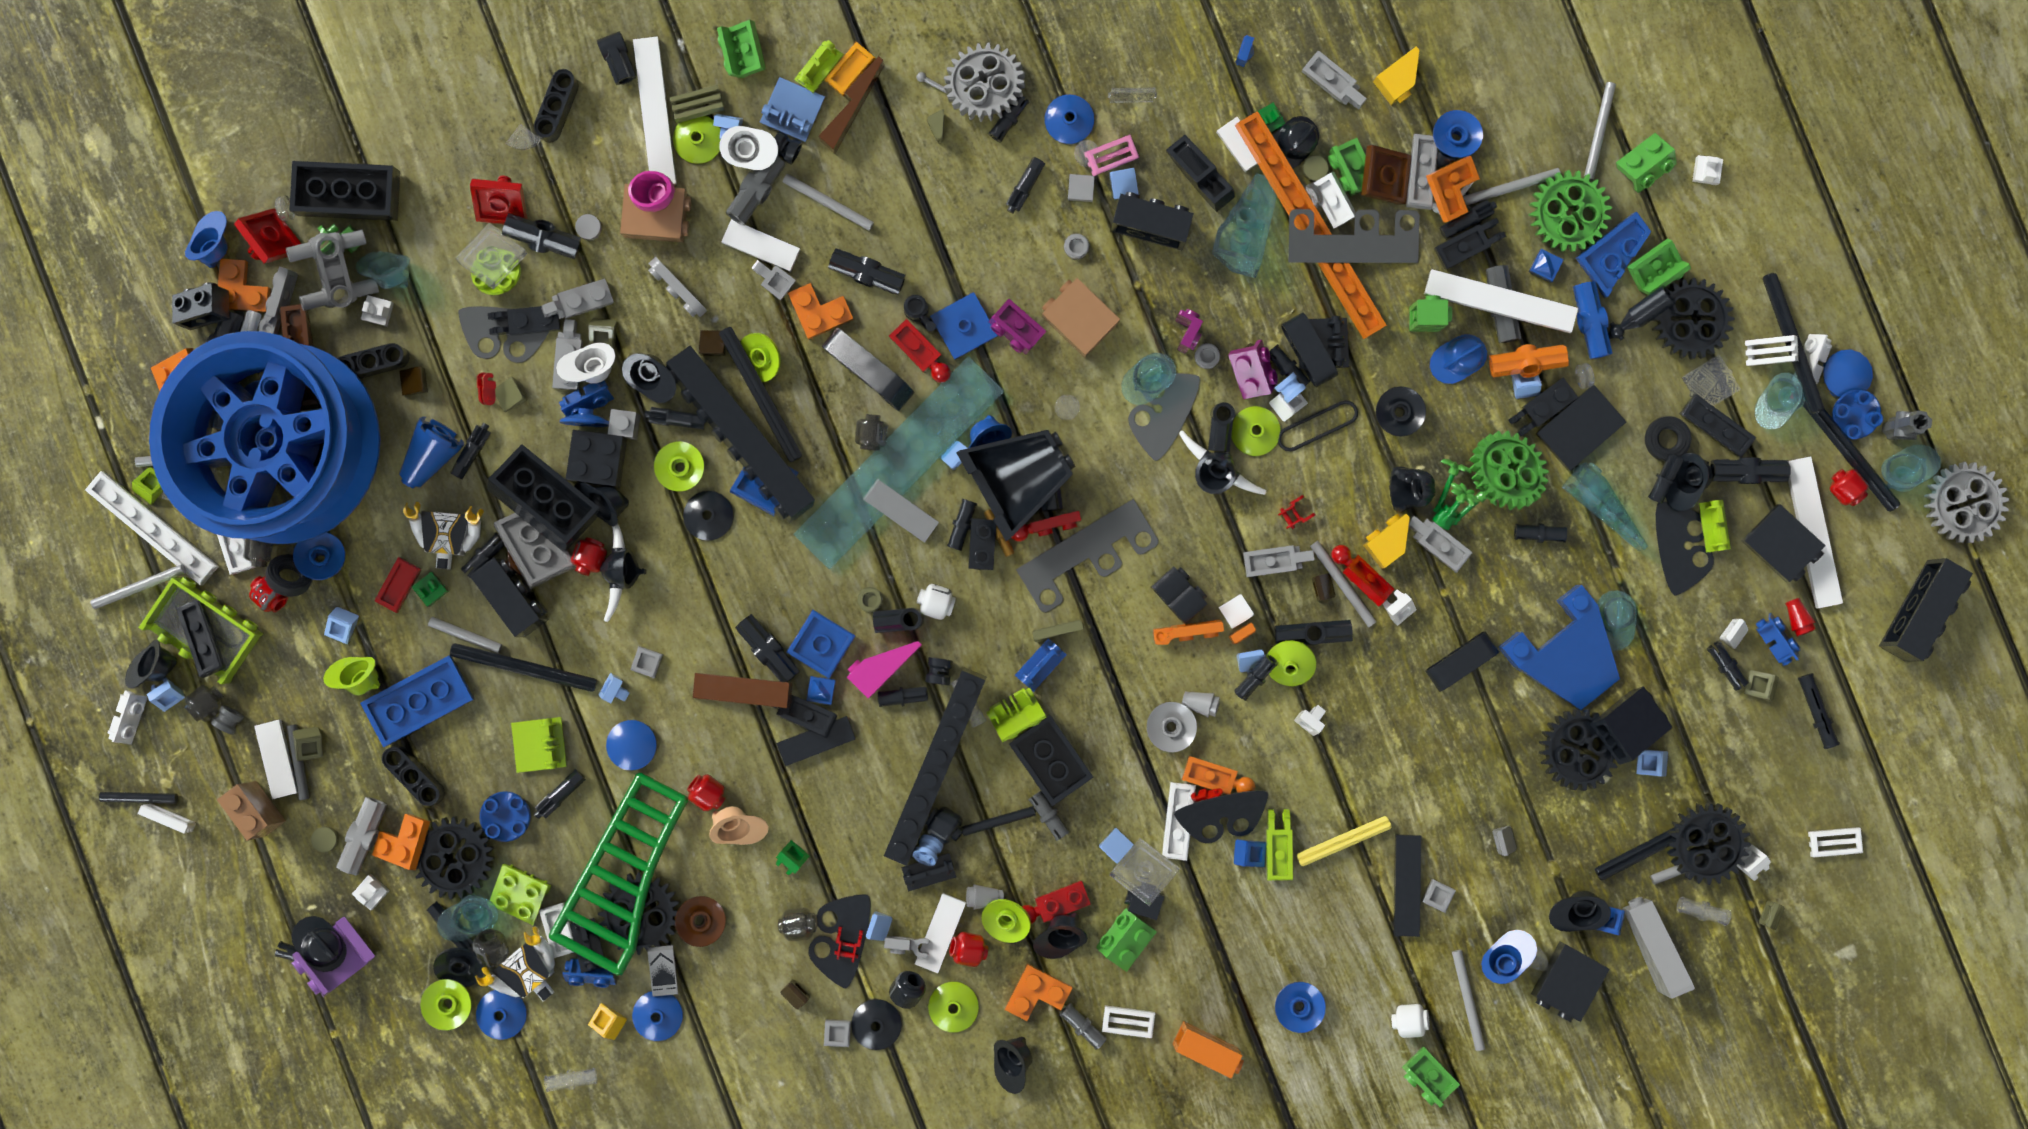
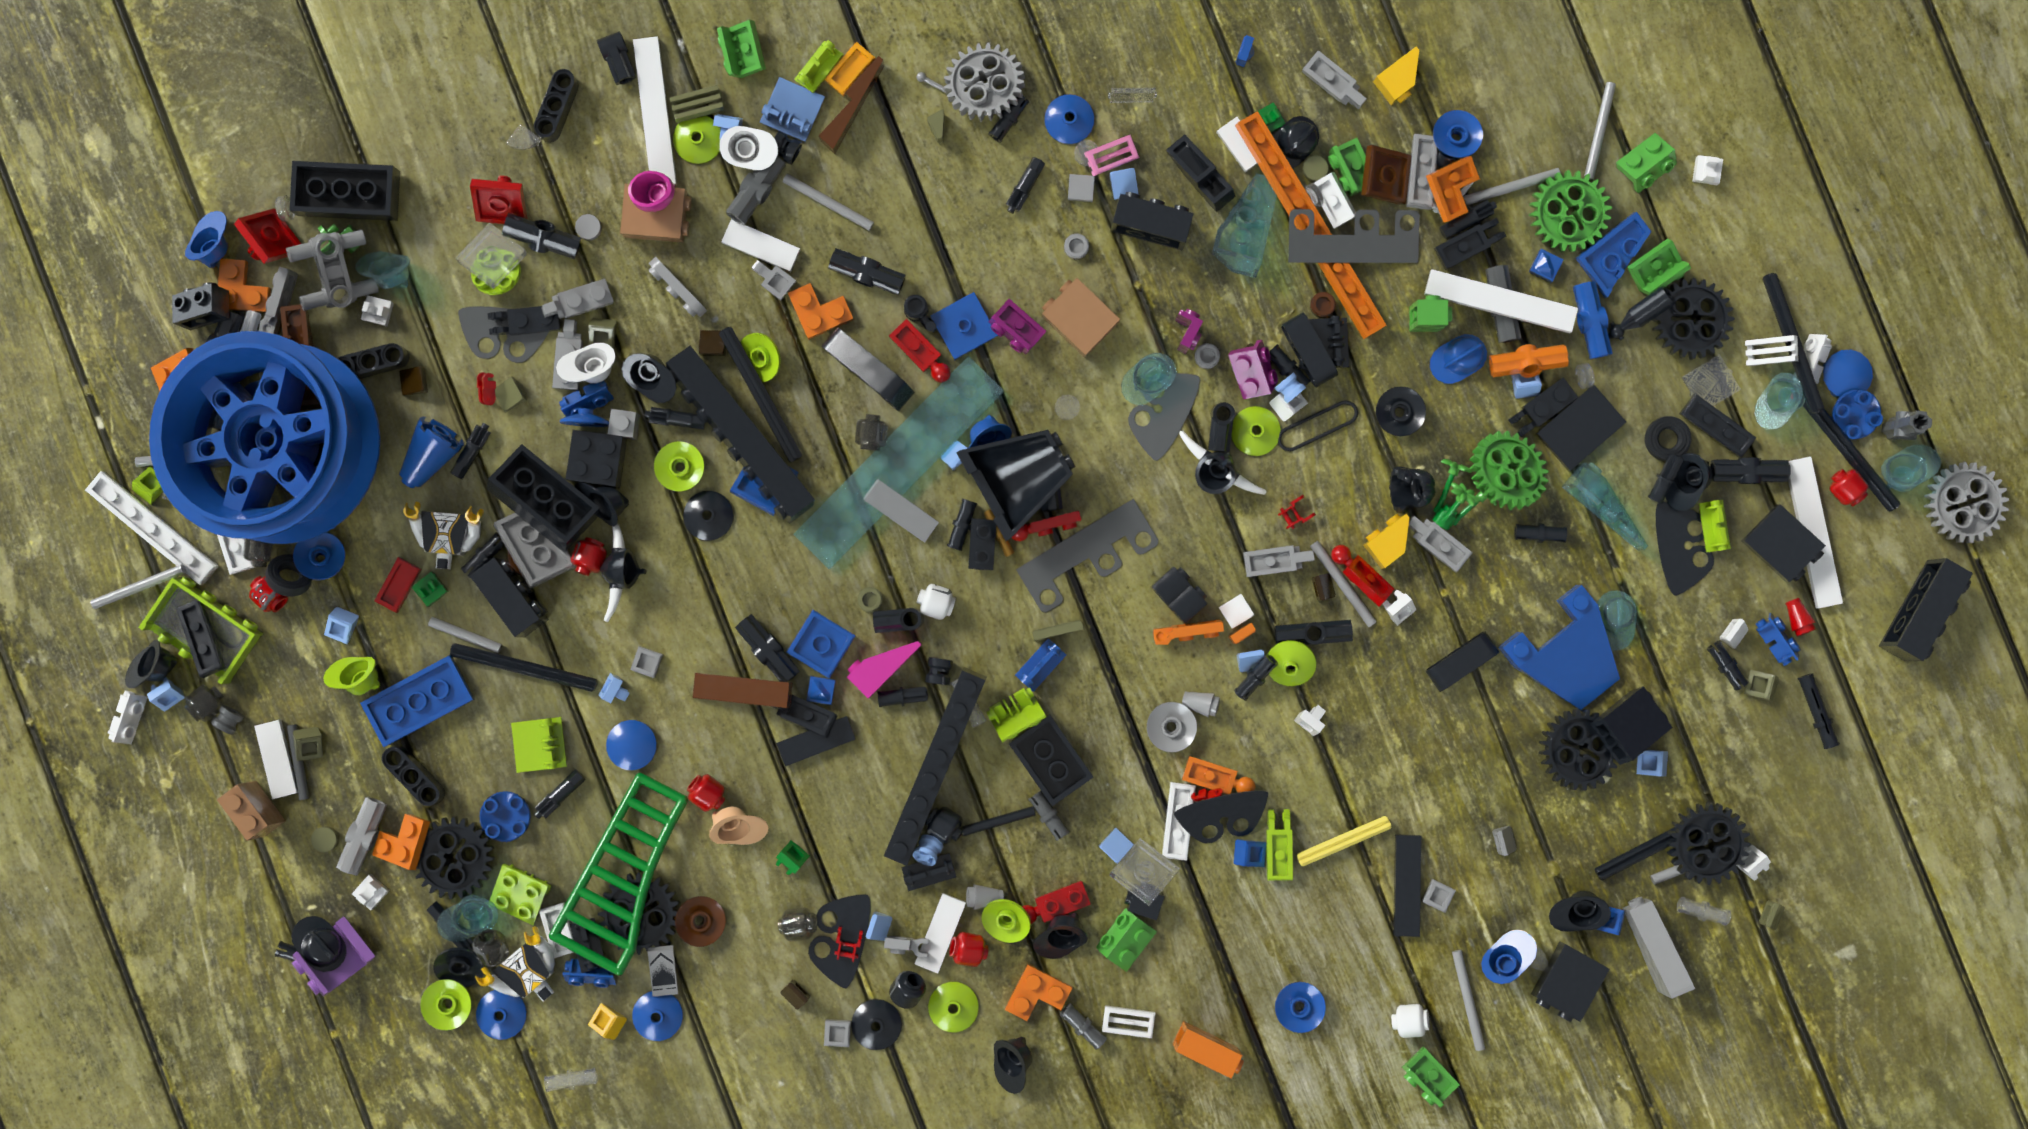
black bar [99,792,178,804] -> none
white tile [138,803,196,833] -> none
white tile [1808,827,1863,857] -> none
none -> reddish brown tile [1310,292,1336,318]

